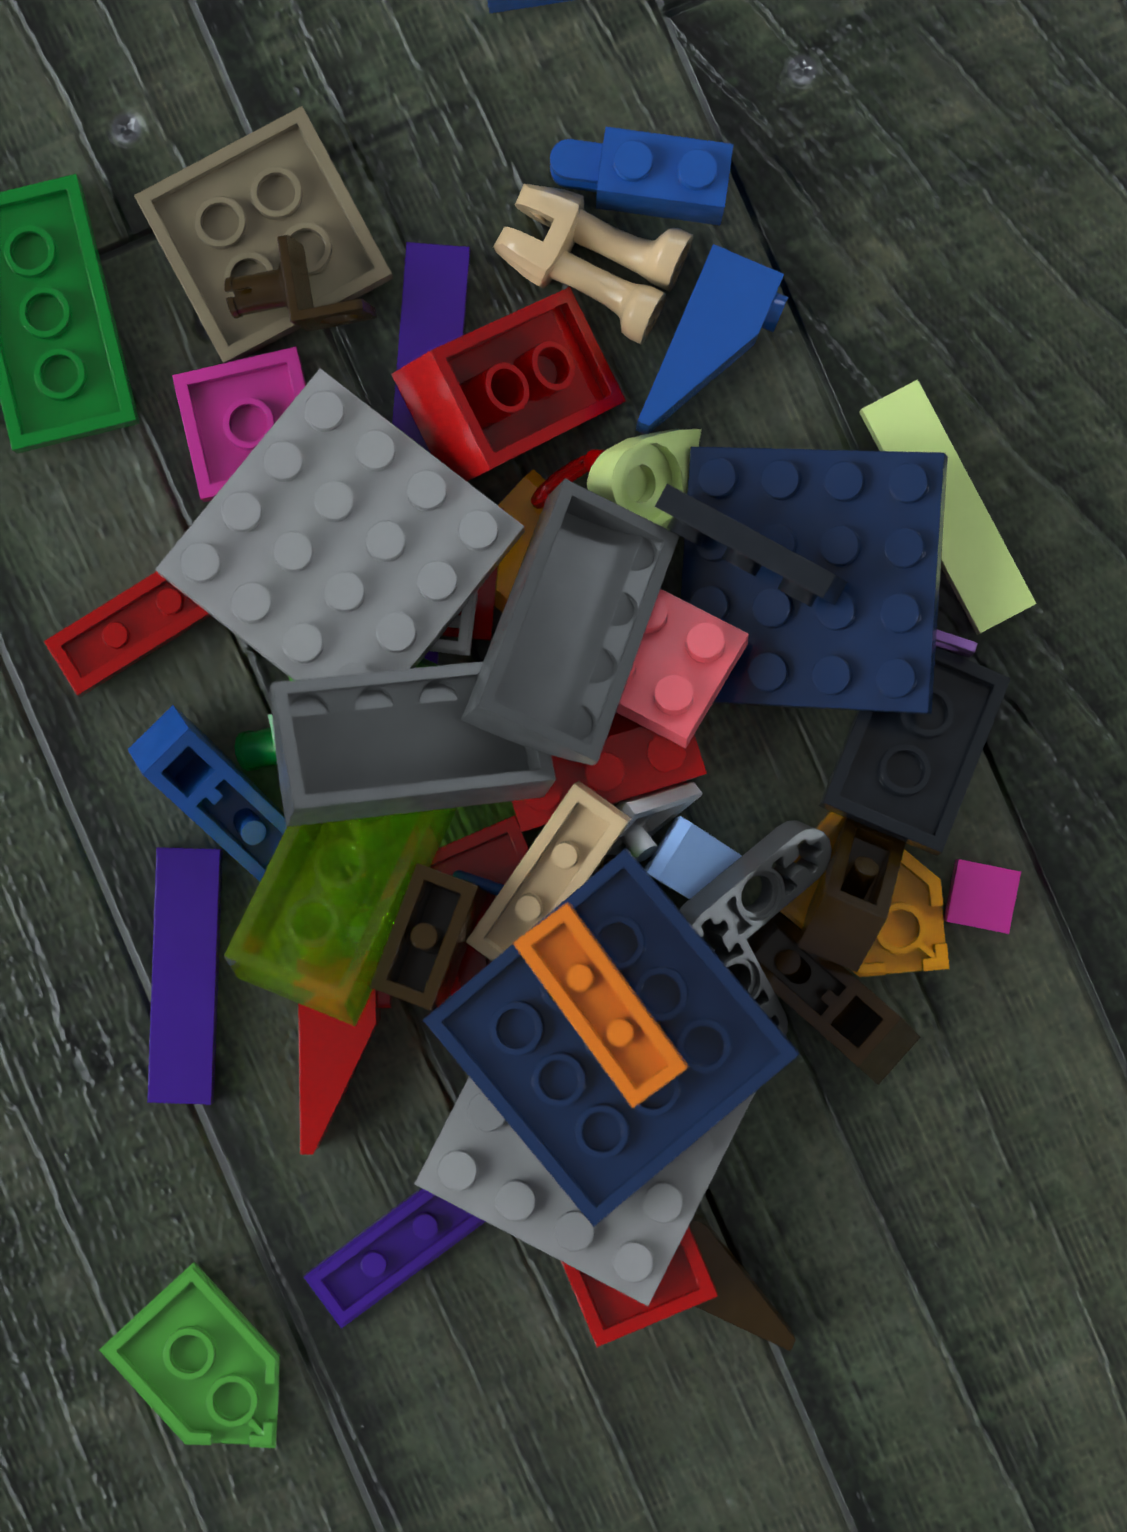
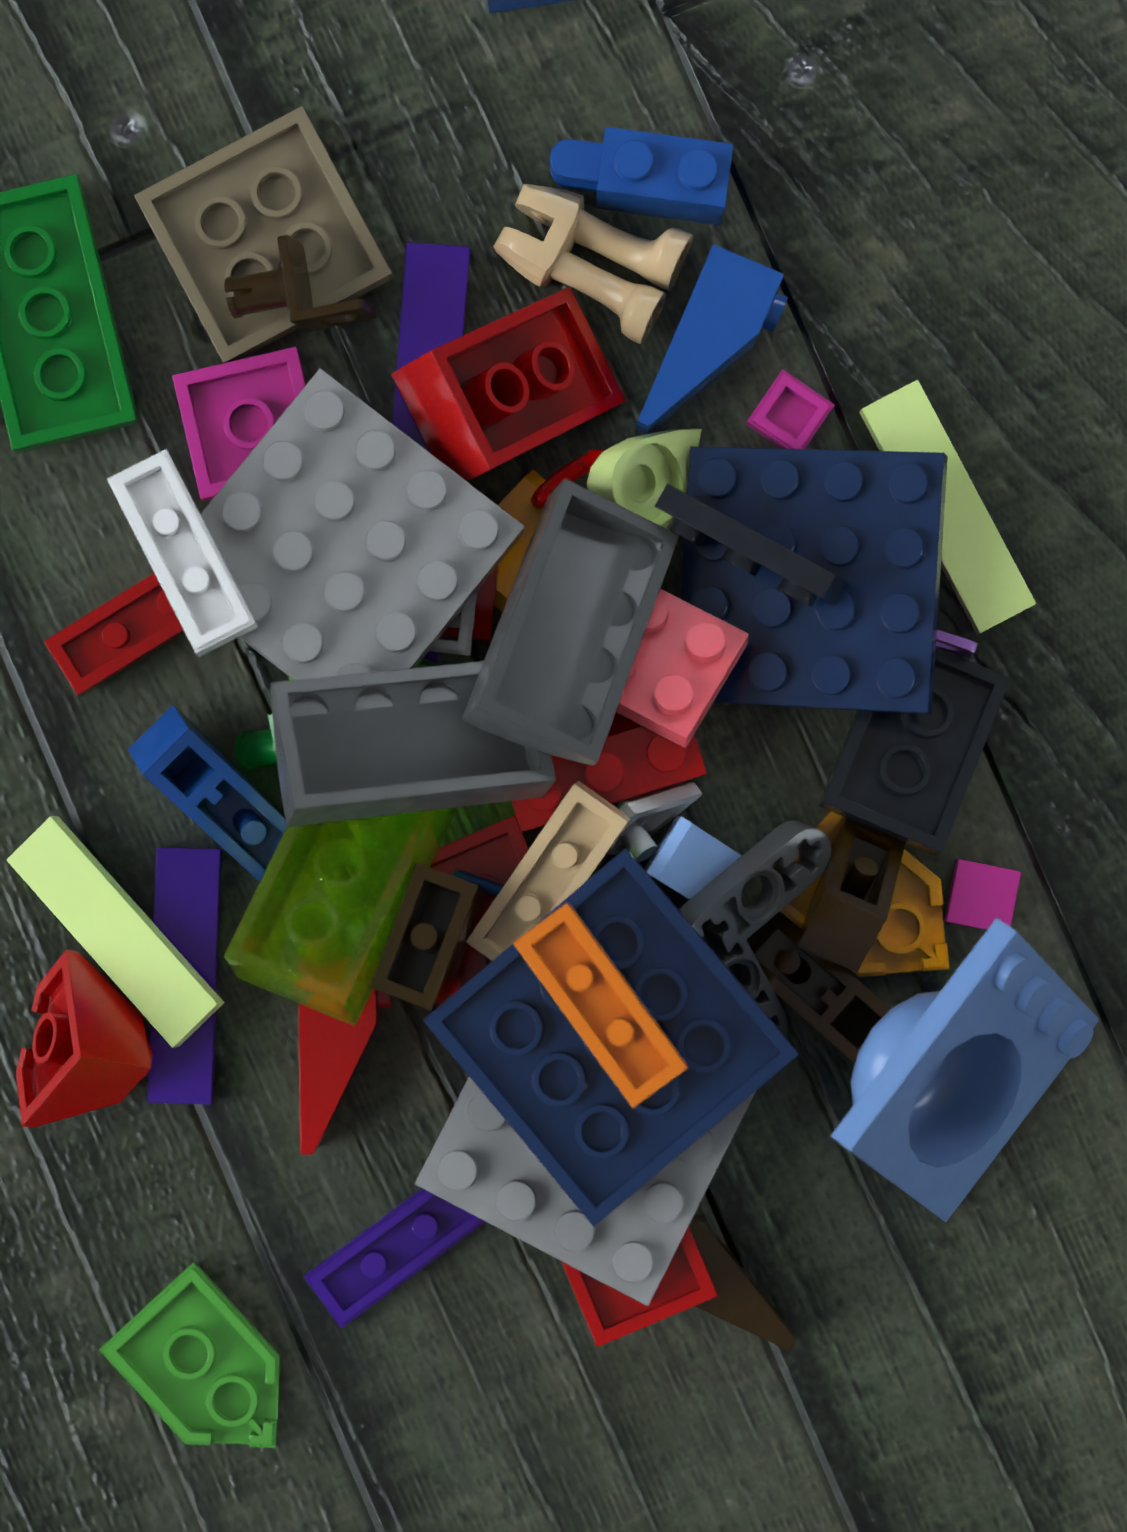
none -> yellowish green tile [7,816,225,1048]
none -> red slope [16,950,153,1128]
none -> white tile [107,449,258,657]
none -> dark pink tile [745,369,835,449]
none -> medium blue piece [831,918,1099,1222]

